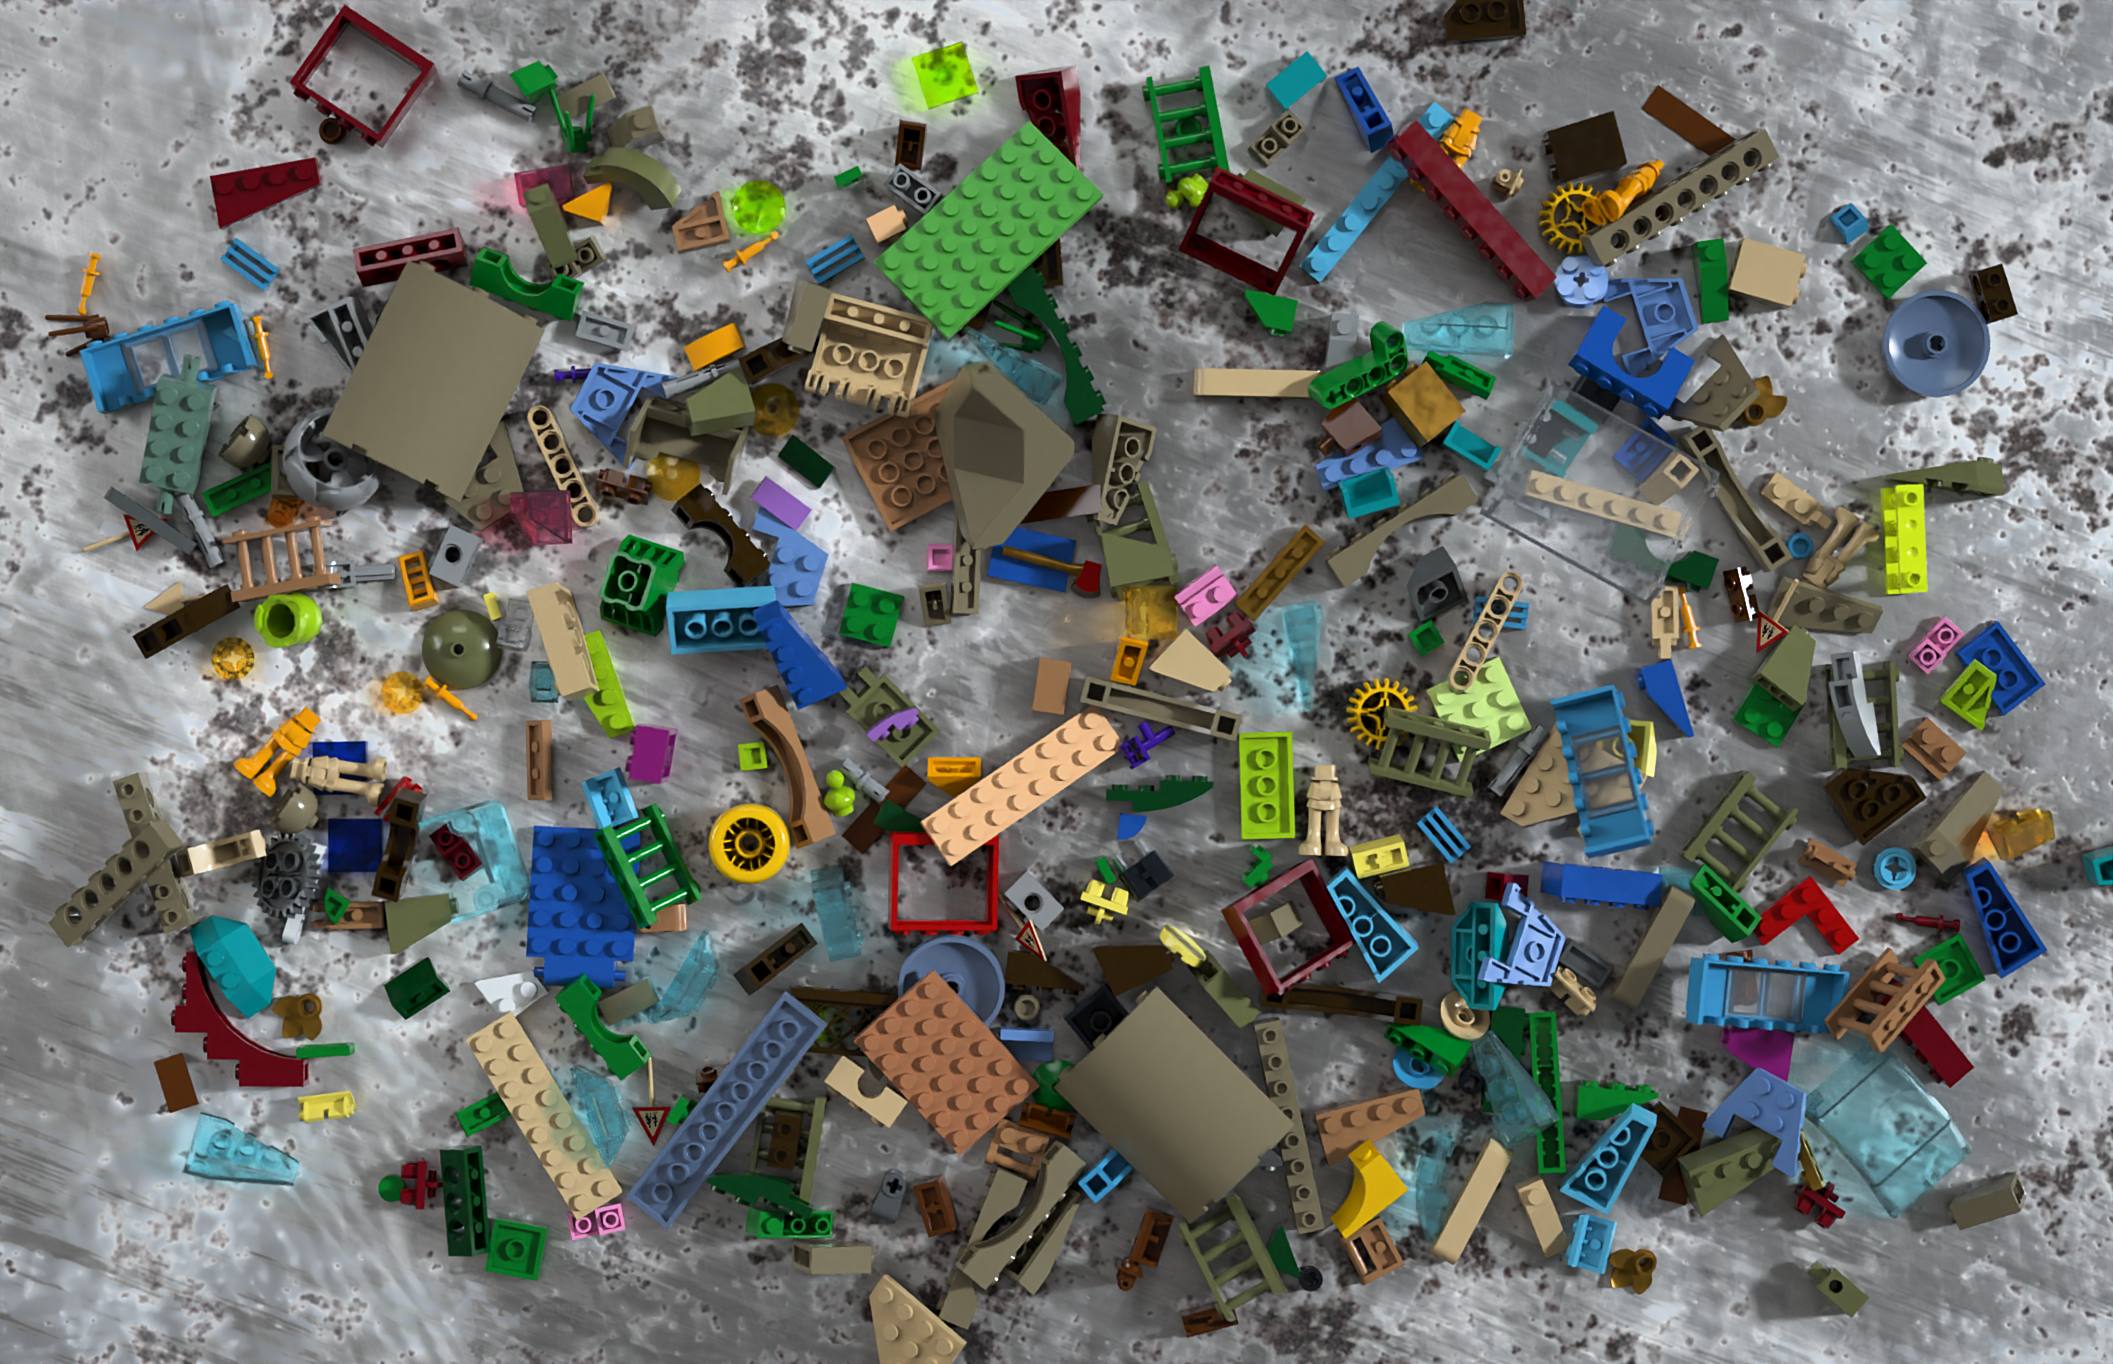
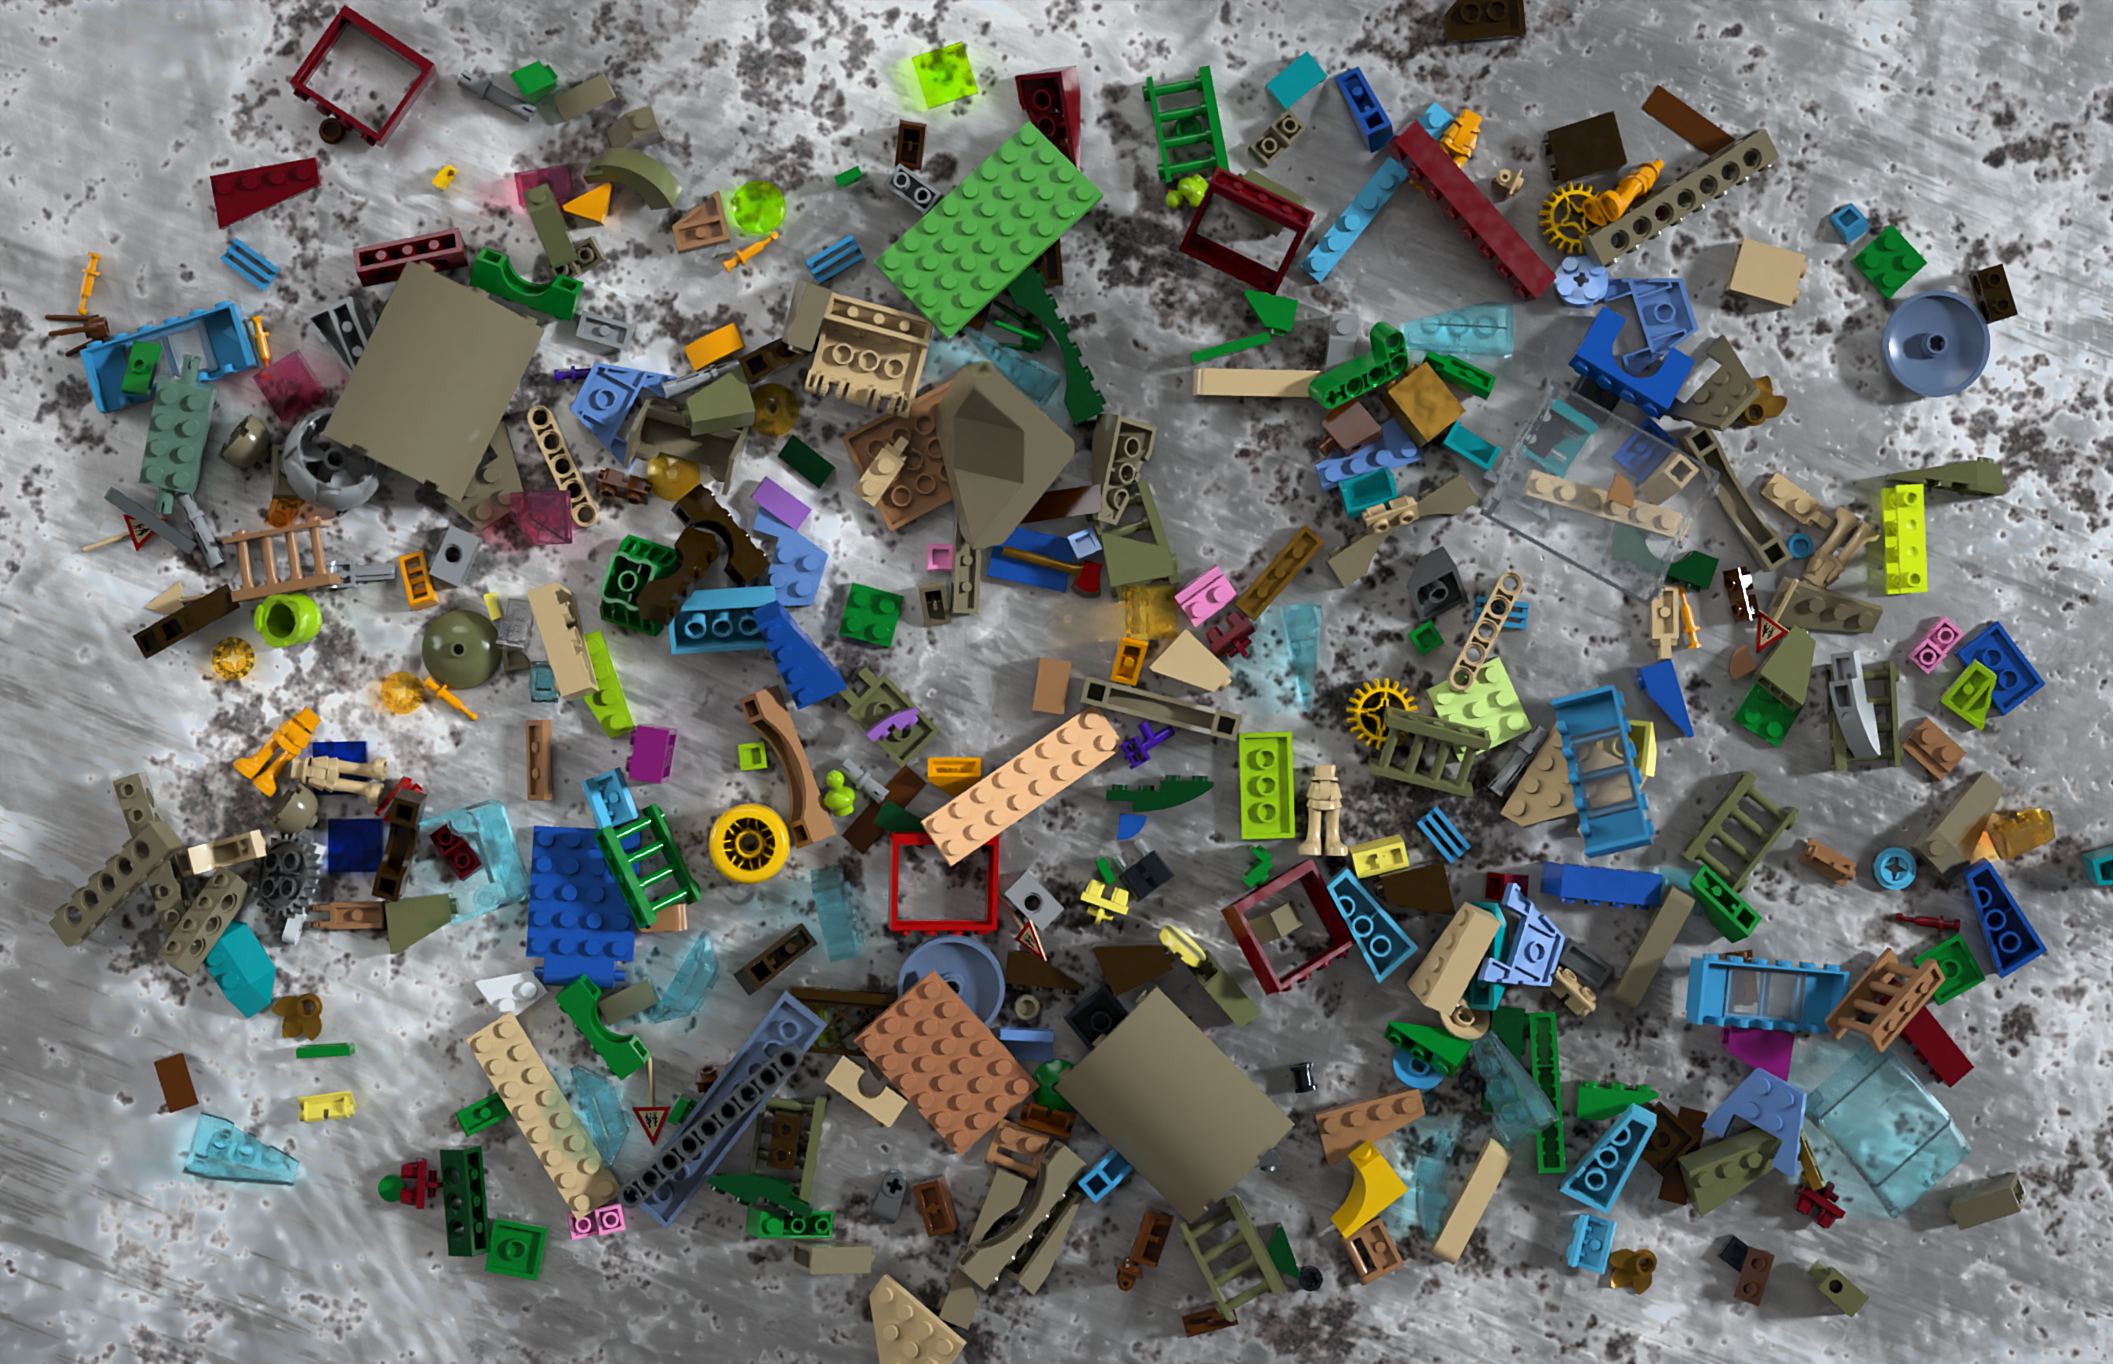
dark red arch [171,950,309,1087] -> none
green plate [202,462,272,518] -> none
green tile [324,888,352,925] -> none
dark green panel [384,957,450,1020] -> none
green plant [549,88,595,153] -> none
light nougat brick [866,205,909,246] -> none
dark tan brick [1252,1017,1325,1234] -> none
dark brown arch [1258,981,1423,1026] -> none
tan slope [1513,1174,1569,1259] -> none
green slope [1691,238,1729,324] -> none
red plate [1752,876,1859,955] -> none
dark brown plate [1820,767,1927,846] -> none
none -> green plate [121,341,162,397]
none -> dark tan brick [157,866,253,978]
none -> clear pink slope [253,349,328,422]
none -> yellow tile [431,164,458,191]
none -> dark tan tile [501,646,532,672]
none -> dark grey beam [618,1044,804,1209]
none -> dark brown arch [636,527,719,626]
none -> tan hinge [852,436,910,507]
none -> light blue tile [1068,527,1103,563]
none -> green tile [1190,332,1271,365]
none -> black bush [1290,1061,1319,1093]
none -> tan hinge [1361,495,1419,535]
none -> tan wedge [1406,902,1501,1016]
none -> medium nougat tile [1606,474,1634,508]
none -> black tile [1717,1234,1749,1273]
none -> medium nougat tile [1729,644,1757,680]
none -> reddish brown hinge [1734,1246,1775,1306]

